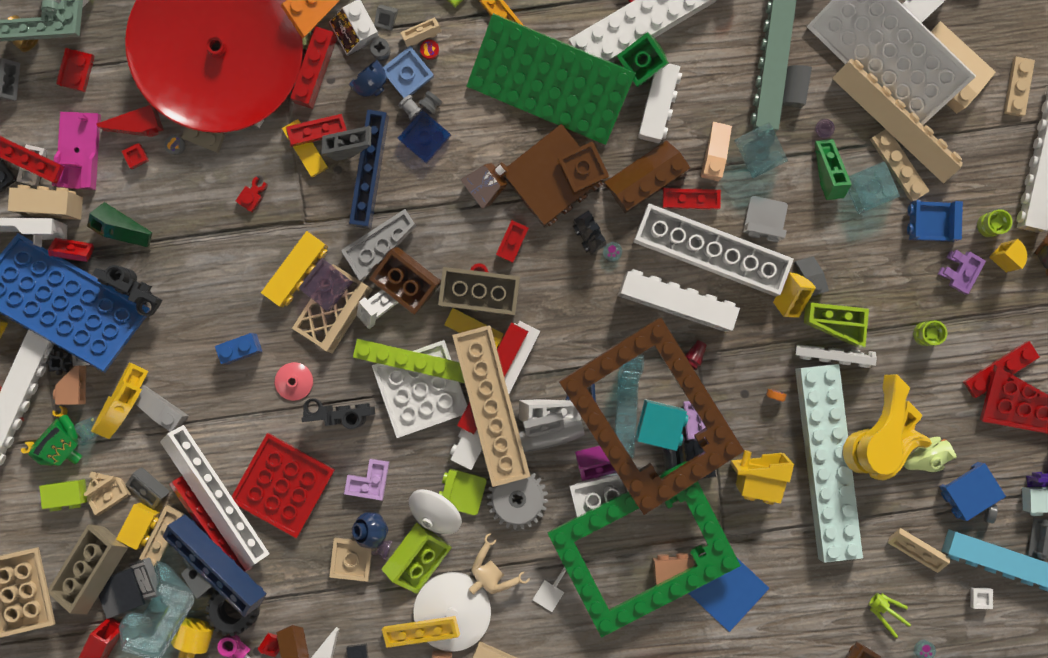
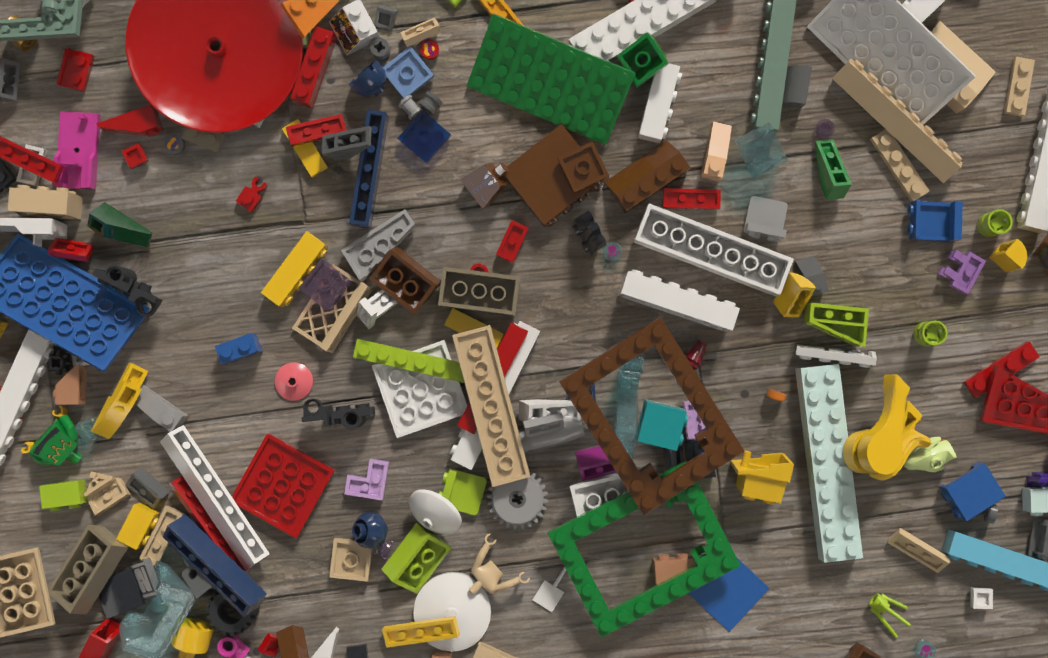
clear light blue brick [848,161,900,214] -> none

